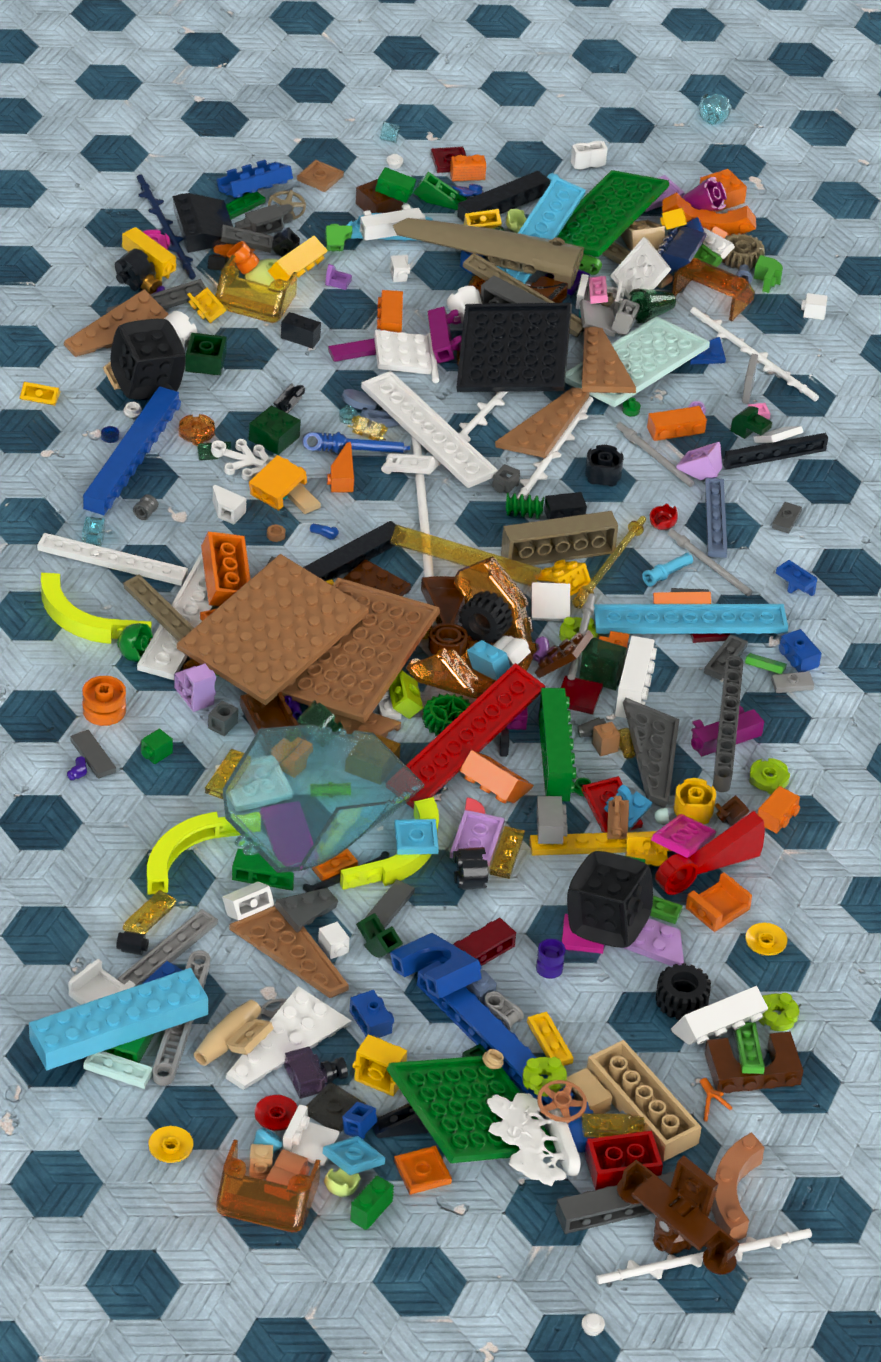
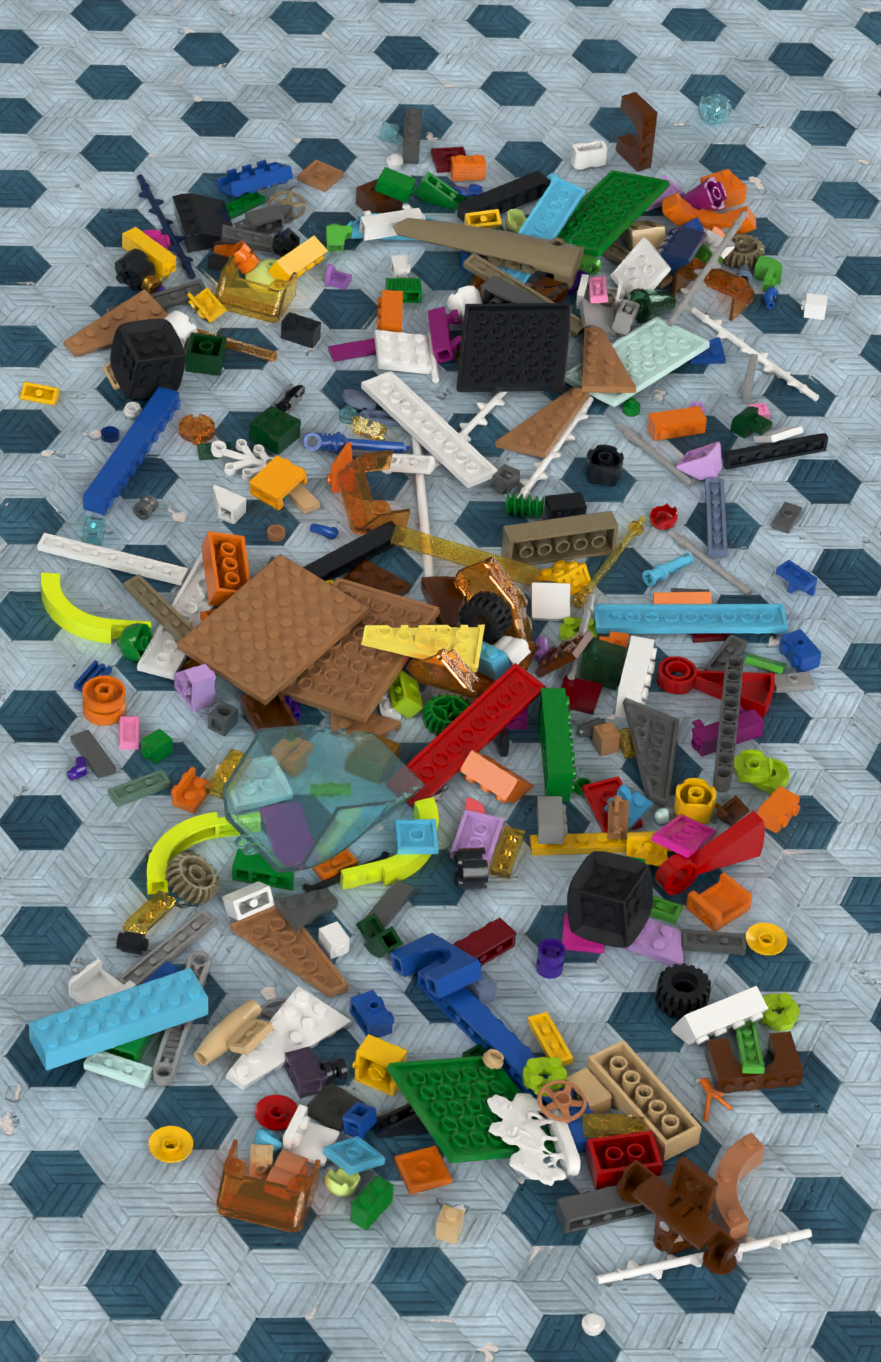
clear green brick [297,700,344,747] -> none
light grey piece [484,991,524,1031] -> none
yellow brick [660,208,687,230] -> none
none -> blue tile [74,660,112,692]
none -> sand green tile [108,769,171,807]
none -> bright pink tile [119,716,140,750]
none -> dark tan gear [165,851,220,905]
none -> orange bracket [171,766,213,814]
none -> clear orange axle [197,329,277,362]
none -> clear orange windscreen [337,450,410,534]
none -> light yellow wing [361,625,485,672]
none -> green brick [385,277,422,303]
none -> dark grey brick [402,108,423,164]
none -> tan brick [435,1205,465,1245]
none -> reddish brown arch [616,92,658,172]
none -> red piece [656,656,775,718]
none -> light grey plant [666,211,748,327]
none -> dark grey plate [682,929,746,955]
none -> lime plate [733,749,773,783]
none -> blue arm [762,287,778,309]

